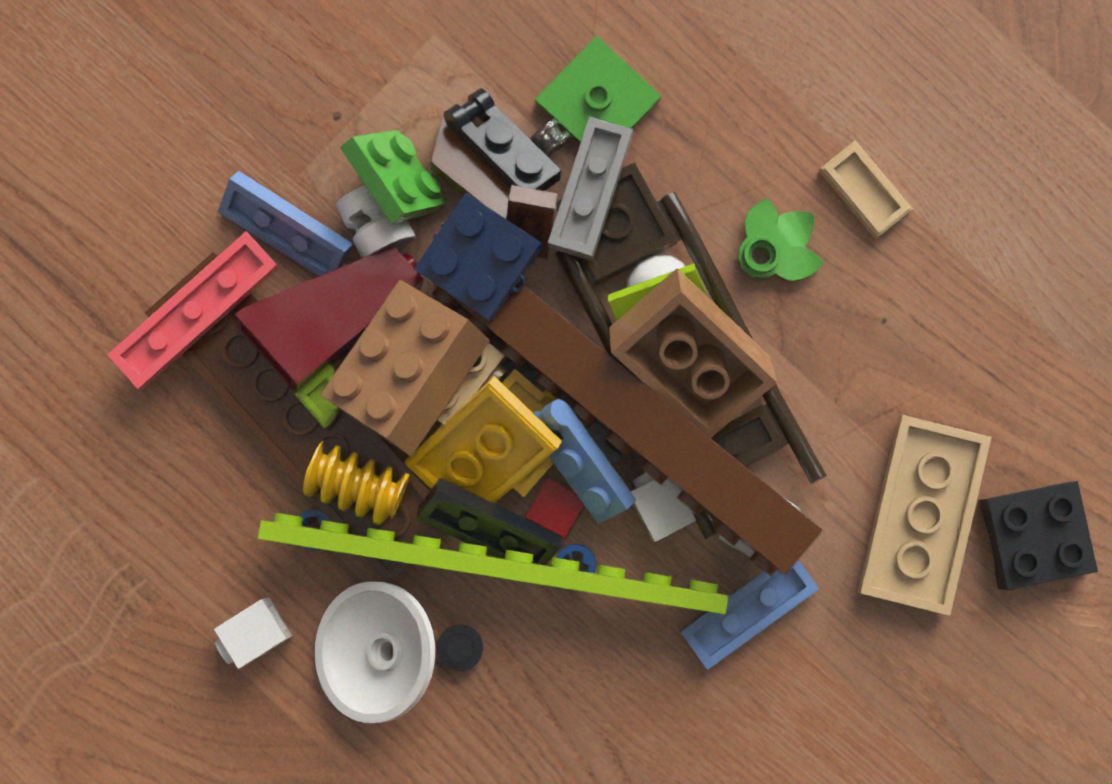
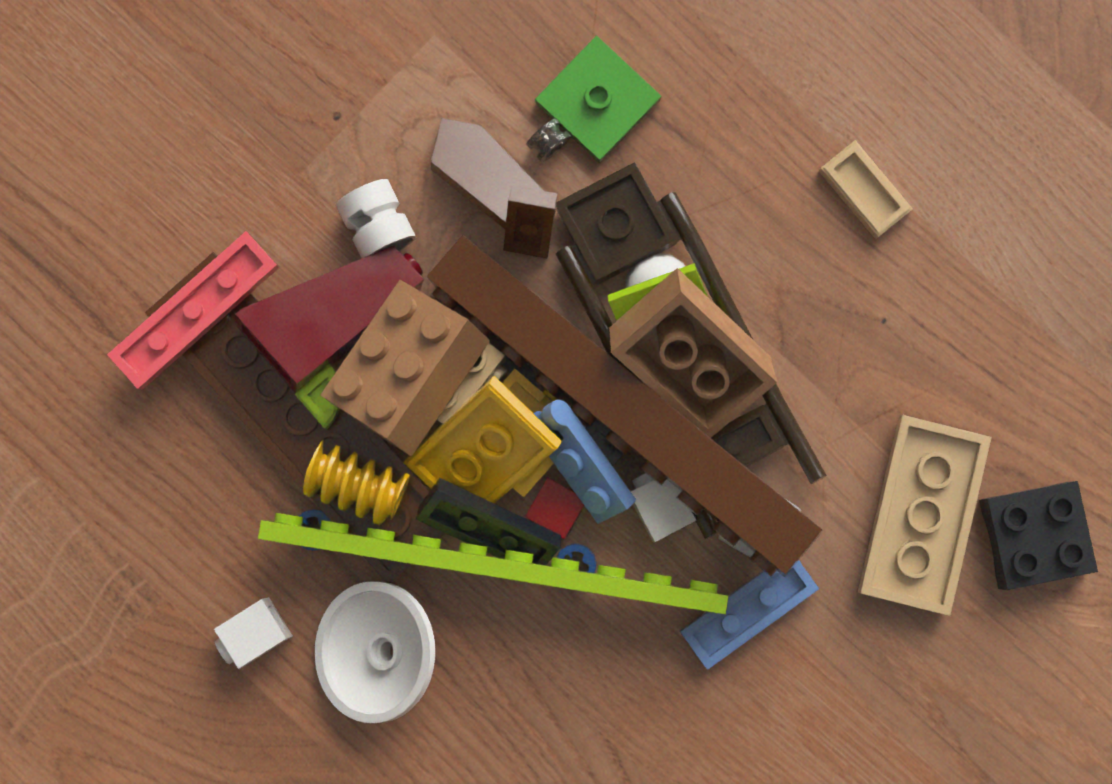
medium blue plate [218,171,353,276] -> none
bright green plate [340,130,447,224] -> none
dark blue plate [414,192,544,322] -> none
black plate [437,624,483,671] -> none
plate [443,88,561,191] -> none
light grey plate [548,117,633,261] -> none
bright green plate [738,198,823,282] -> none

